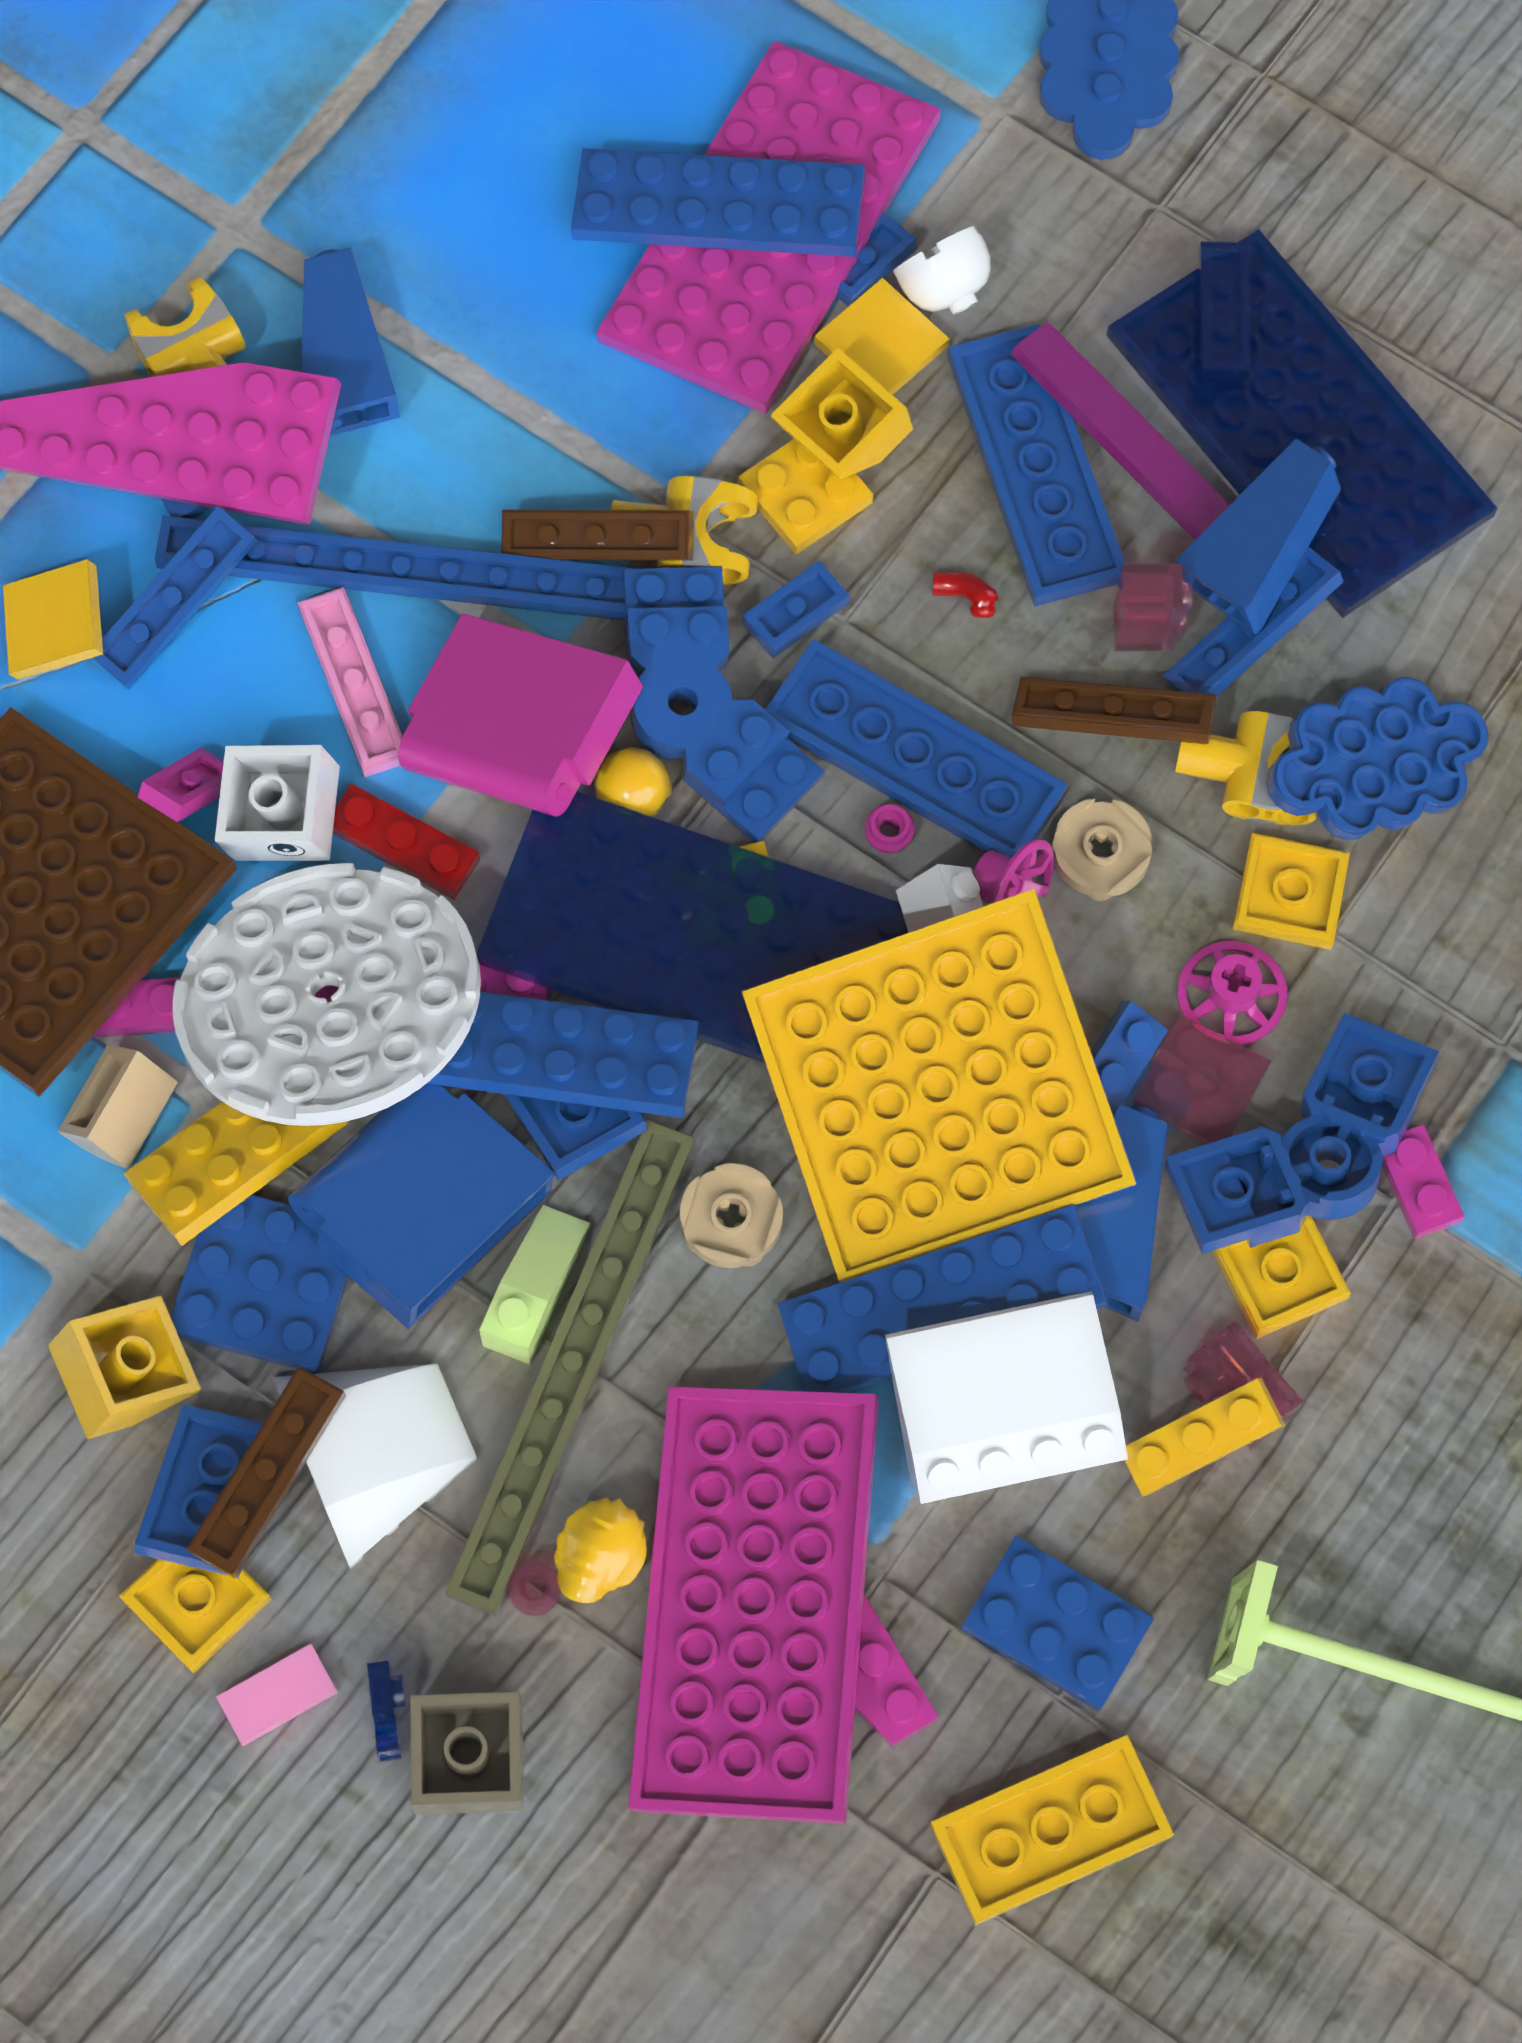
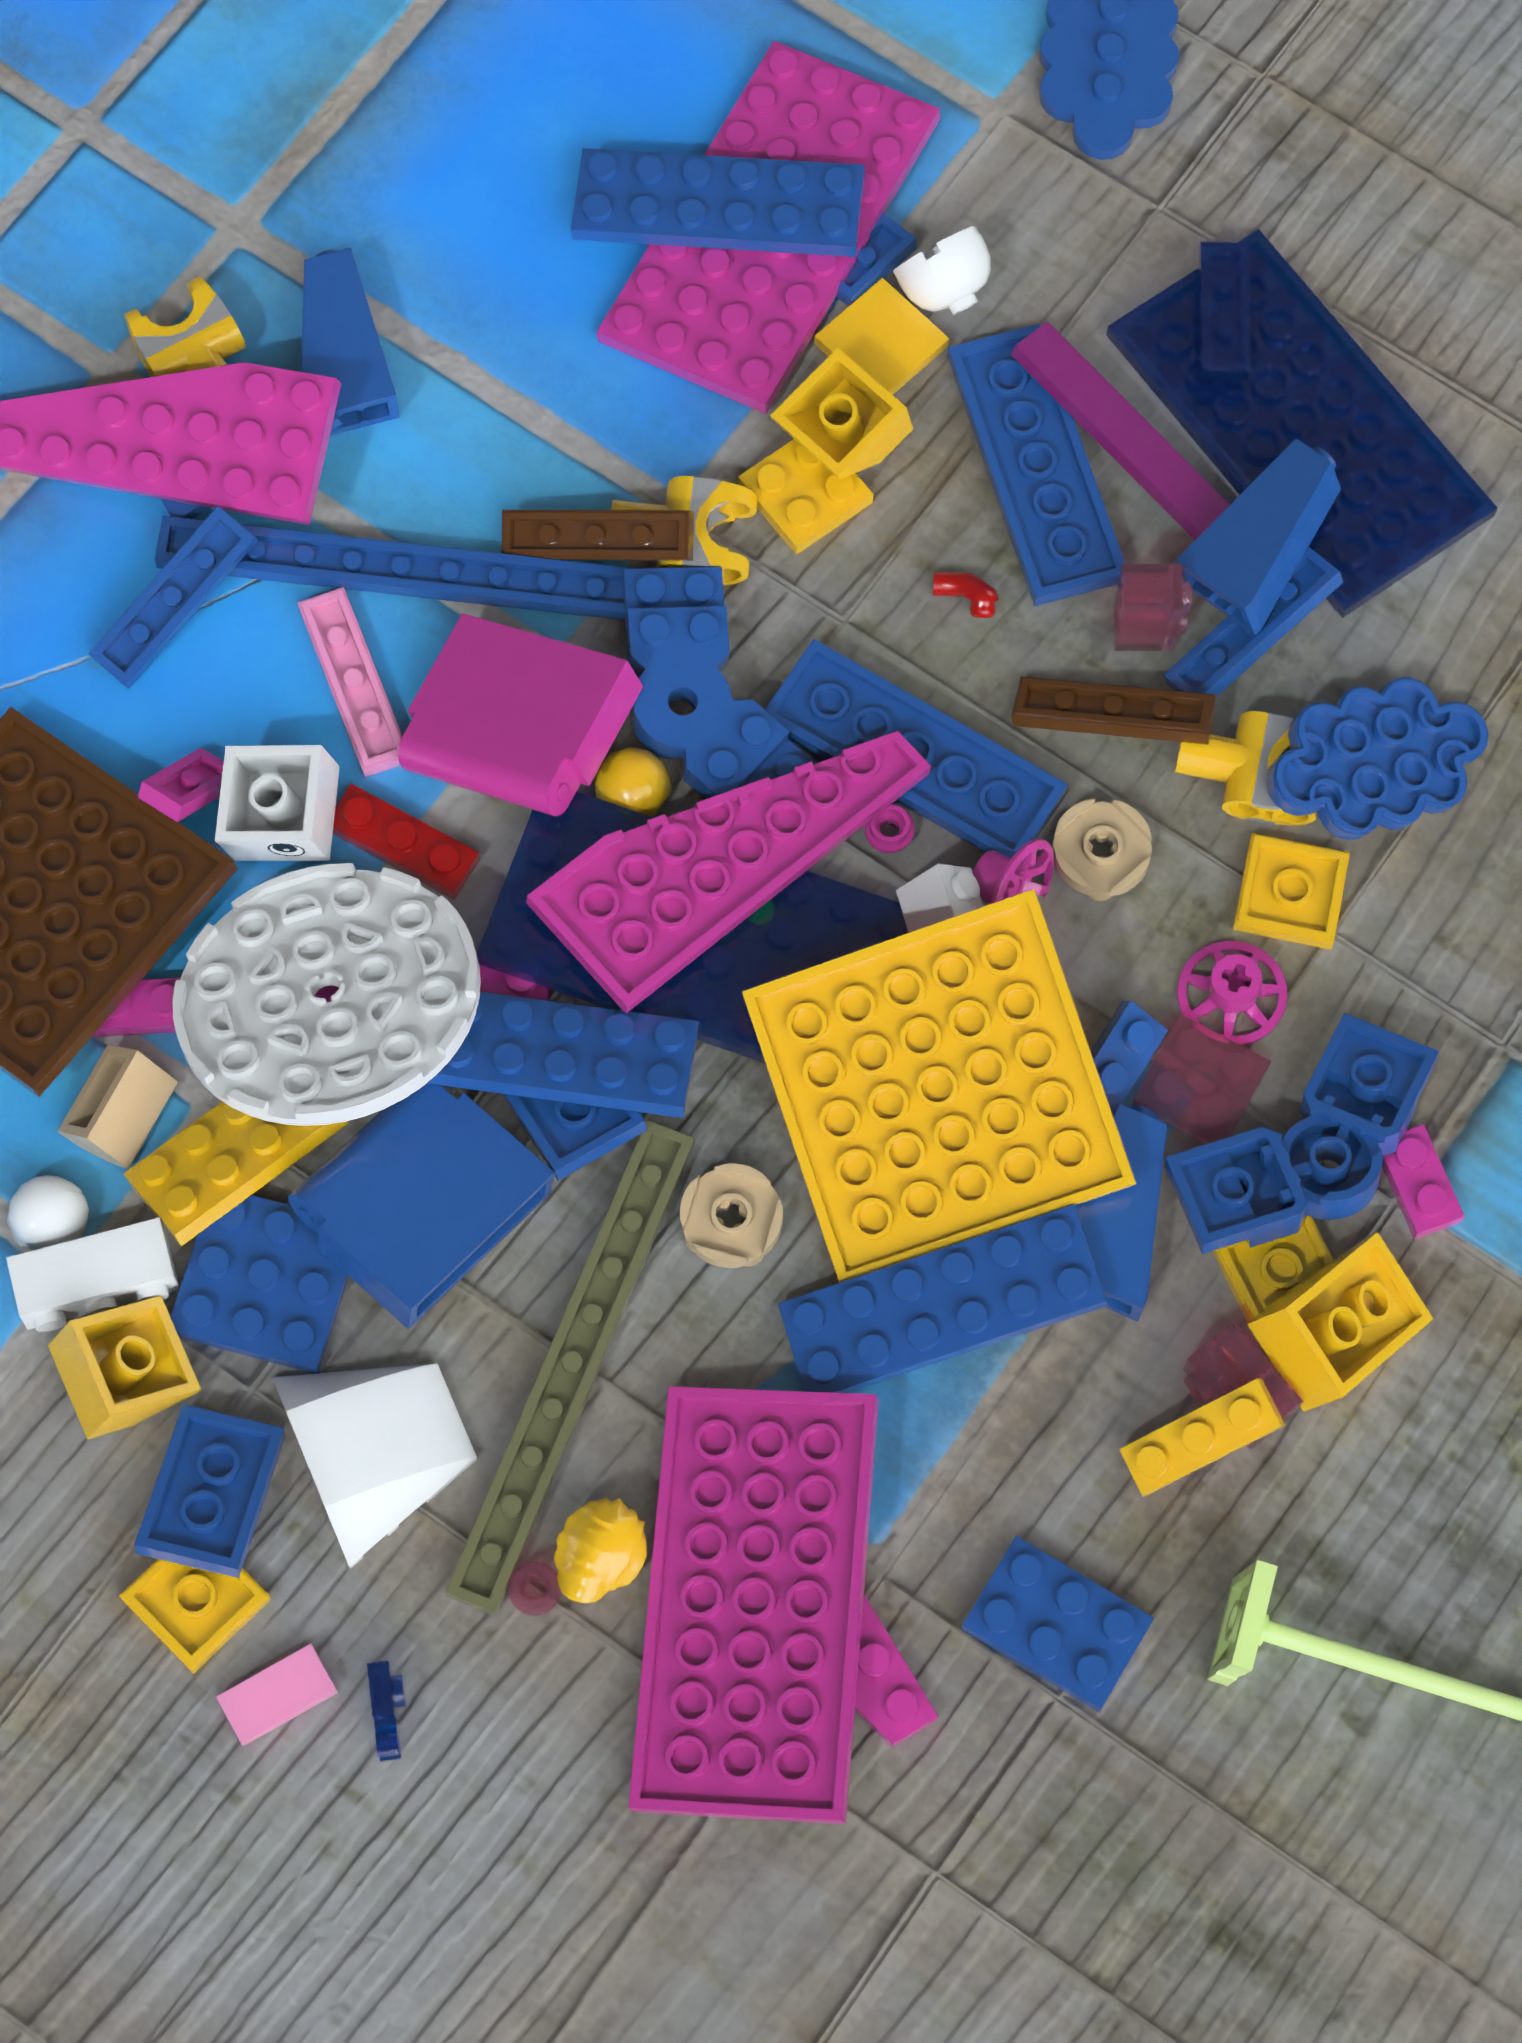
yellow tile [3,559,103,680] -> none
reddish brown tile [186,1366,346,1579] -> none
dark tan brick [410,1692,524,1815] -> none
yellowish green slope [479,1205,591,1365] -> none
blue plate [742,561,850,658] -> none
white slope [885,1291,1128,1504] -> none
yellow plate [930,1735,1174,1926] -> none
none -> white brick [6,1217,180,1332]
none -> white hair [7,1175,89,1250]
none -> dark pink wing [526,731,931,1014]
none -> yellow slope [1247,1232,1434,1412]

